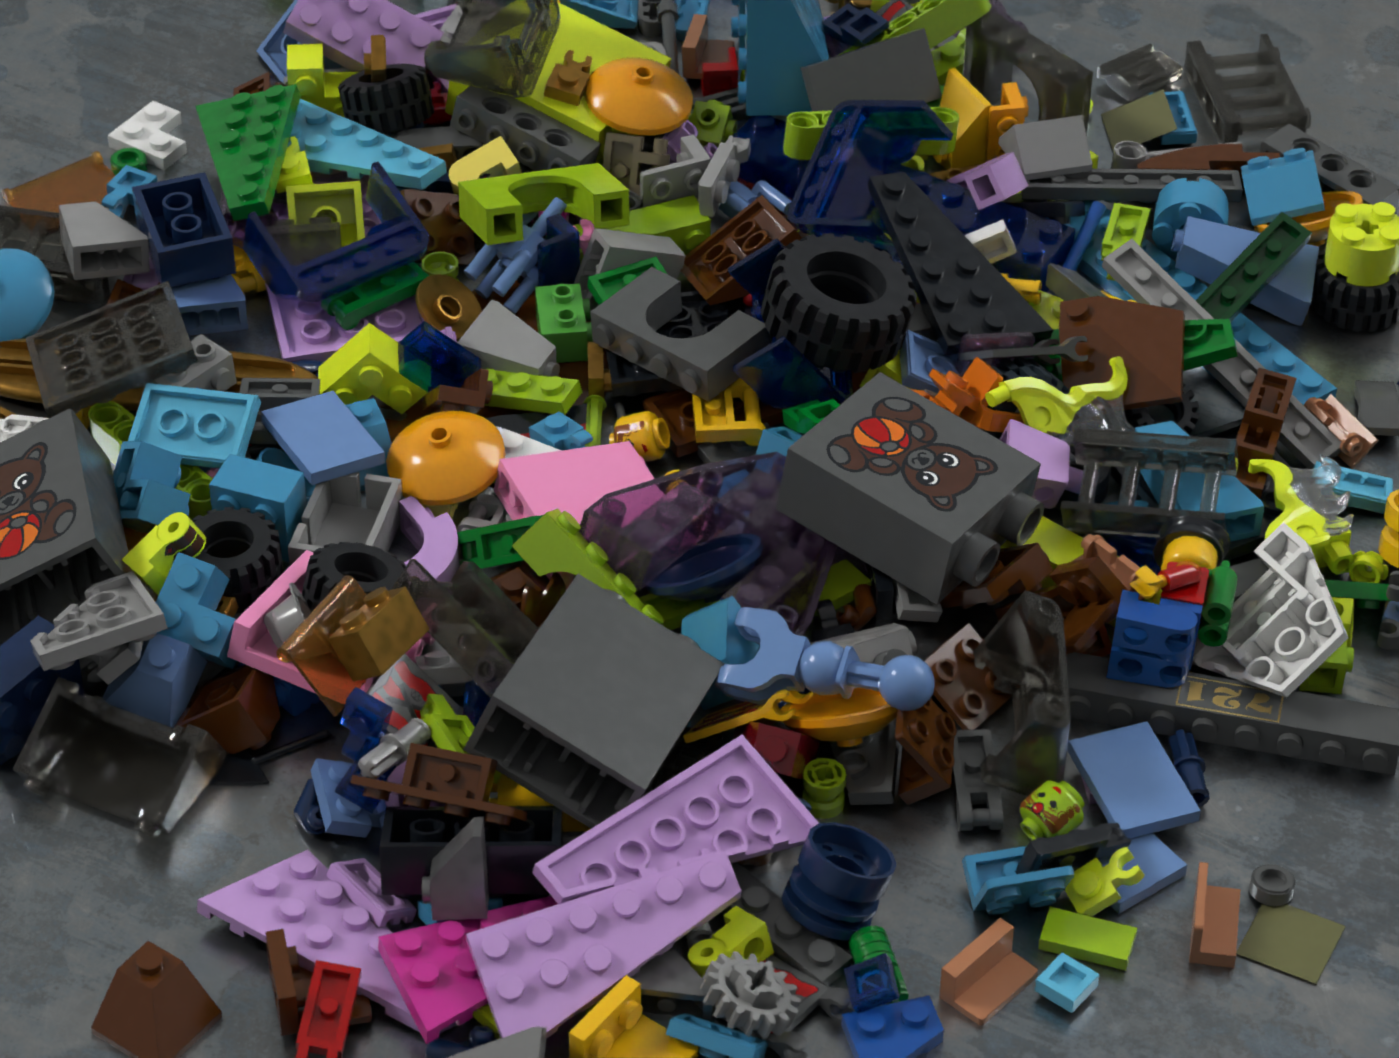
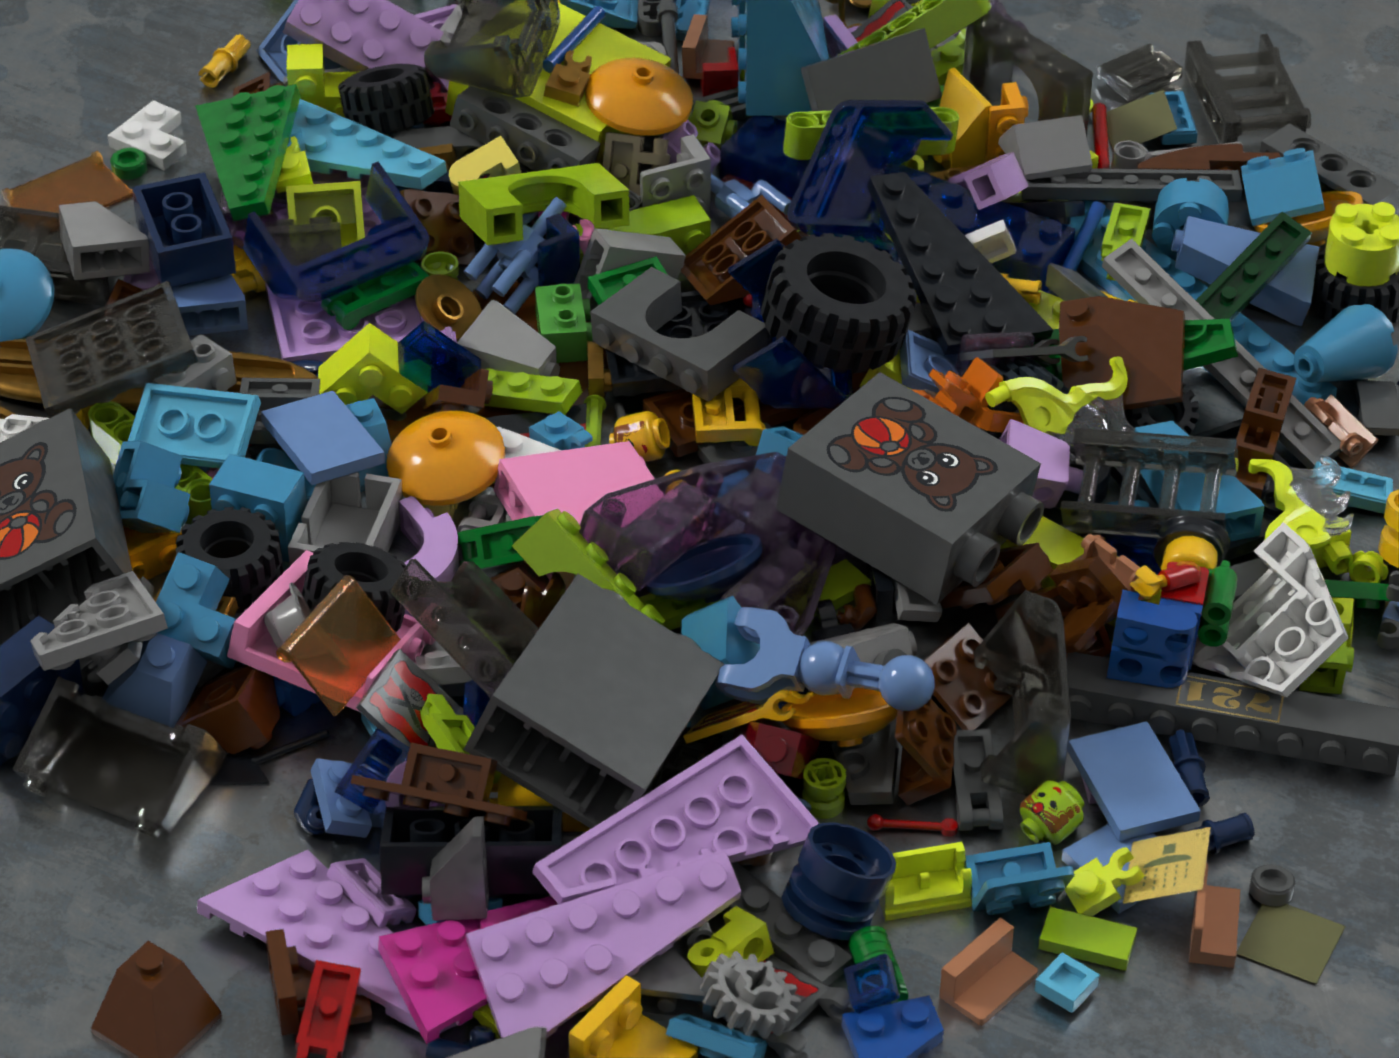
dark azure plate [101,165,157,219] -> none
neon yellow leg [121,512,206,596] -> none
pearl gold brick [328,586,430,682] -> none
clear blue plate [340,687,393,762] -> none
light grey axle [358,718,431,779] -> none
pearl gold plate [364,35,386,82] -> none
light grey hinge [698,136,751,217] -> none
green slope [782,399,840,434] -> none
dark blue slope [822,3,890,47] -> none
black hinge [1015,823,1131,874] -> none
none -> yellow axle [199,34,251,88]
none -> blue bar [542,6,606,73]
none -> red hinge [867,814,958,837]
none -> neon yellow hinge [879,842,972,921]
none -> red bar [1092,103,1110,202]
none -> clear yellow sticker [1123,827,1211,904]
none -> dark blue axle [1177,813,1255,854]
none -> dark azure cone [1294,304,1398,383]

